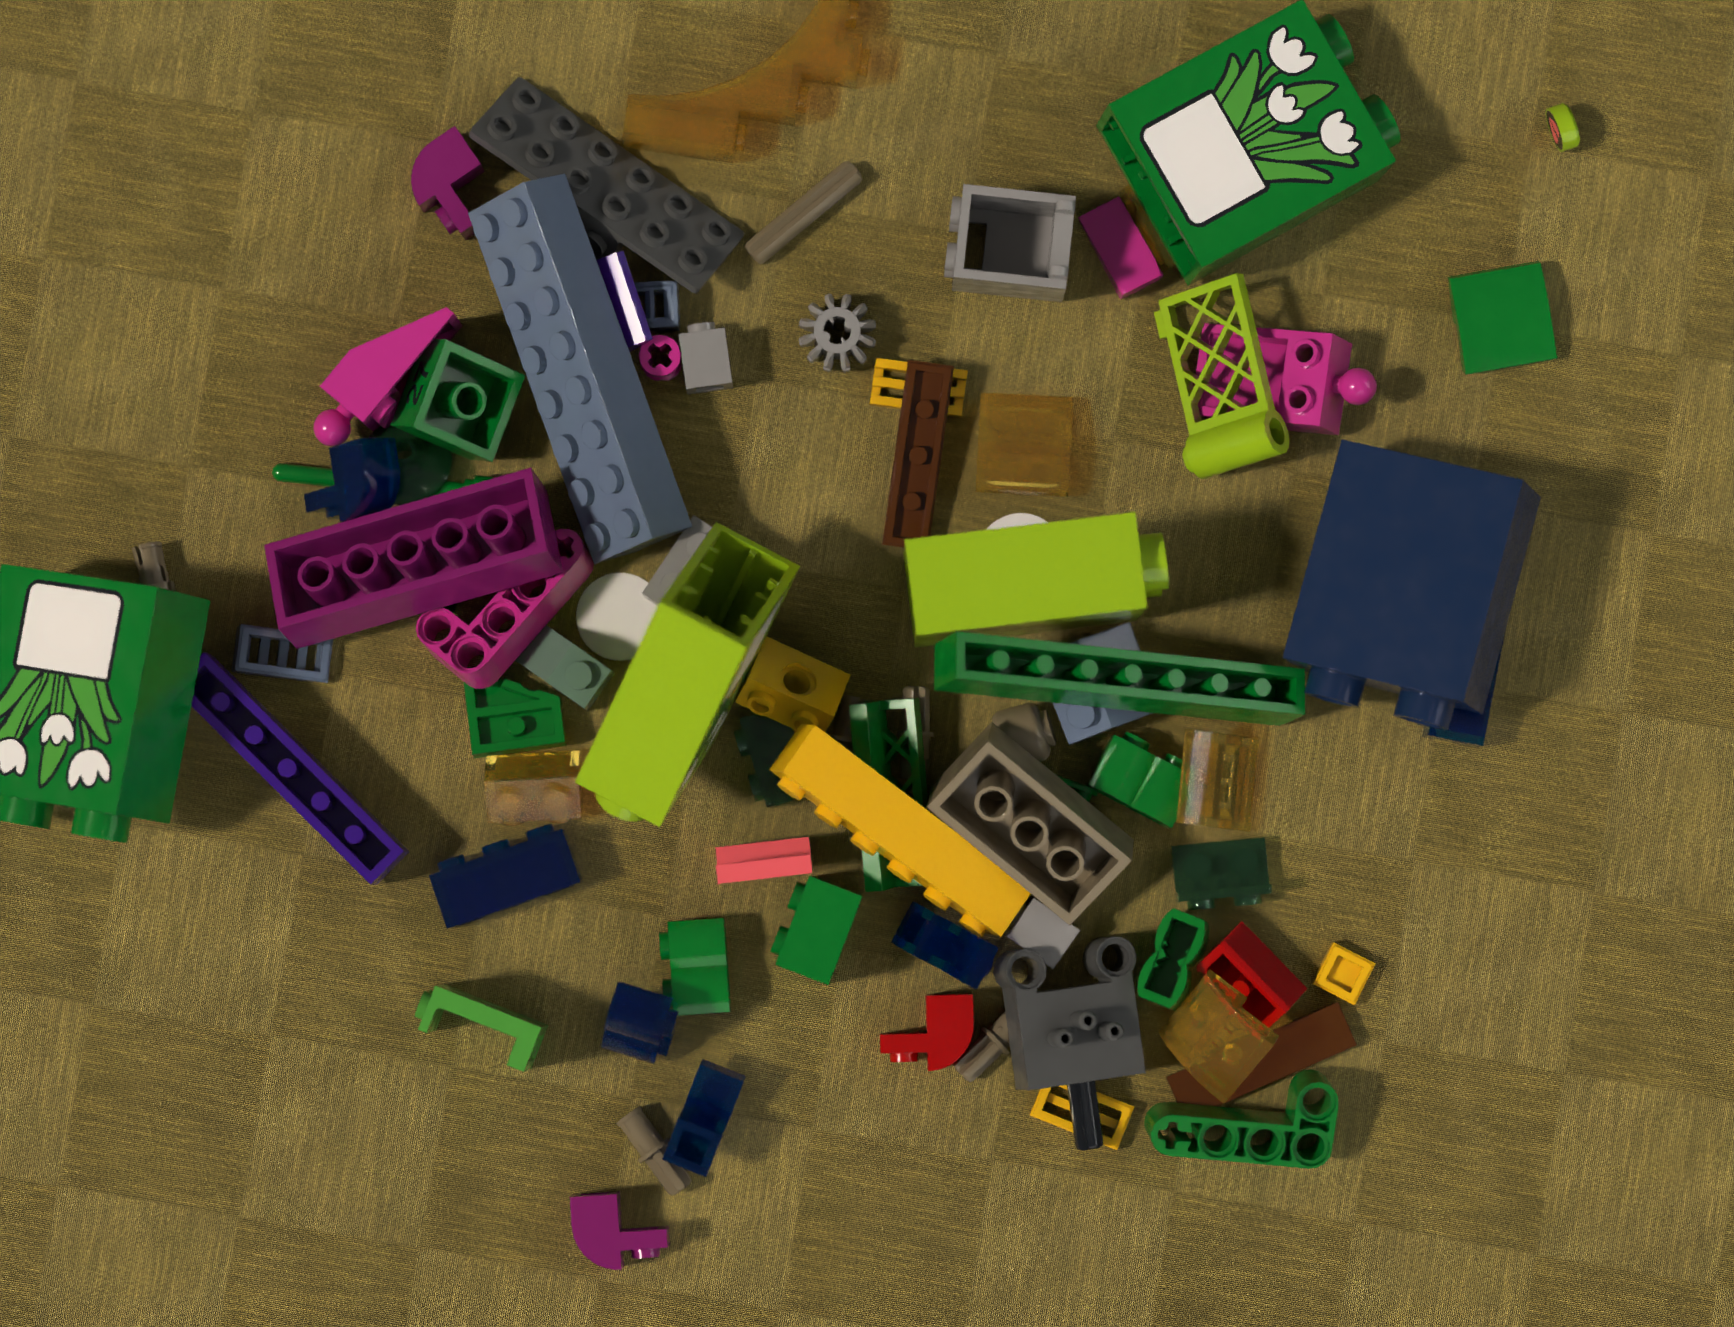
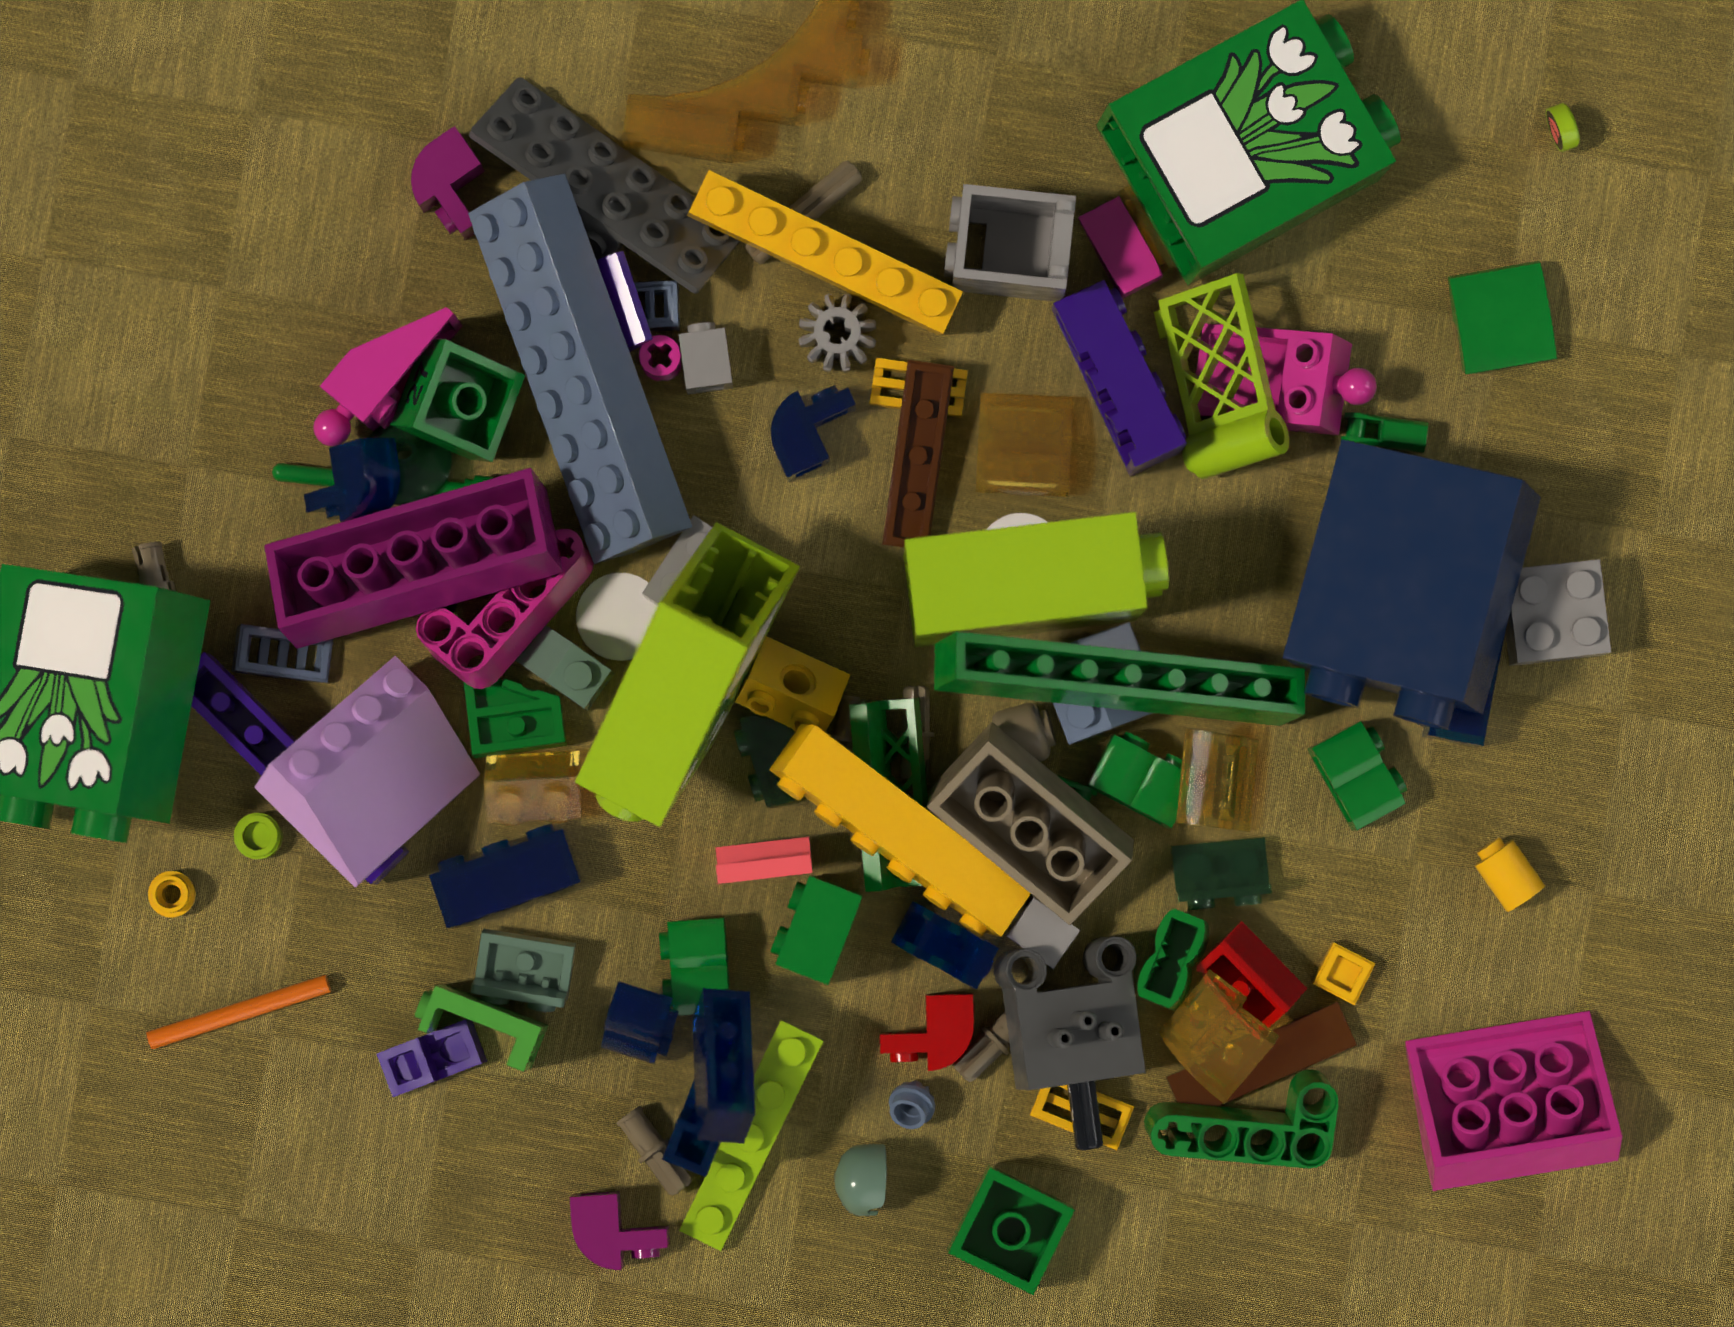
none -> orange bar [146,975,331,1050]
none -> yellow plate [148,871,196,918]
none -> lime tile [234,813,283,860]
none -> lavender slope [254,656,480,888]
none -> dark purple slope [376,1019,487,1097]
none -> sand green bracket [471,928,576,1012]
none -> lime bracket [679,1020,824,1251]
none -> yellow brick [687,170,963,335]
none -> clear blue brick [692,988,755,1143]
none -> clear blue brick [771,386,856,482]
none -> sand green hair [834,1144,887,1216]
none -> sand blue plate [889,1080,935,1129]
none -> green brick [947,1164,1075,1295]
none -> dark purple wedge [1051,280,1187,476]
none -> green brick [1308,721,1407,831]
none -> green bar [1341,412,1428,453]
none -> dark pink slope [1405,1011,1622,1191]
none -> yellow brick [1475,837,1545,912]
none -> light grey brick [1505,559,1611,666]

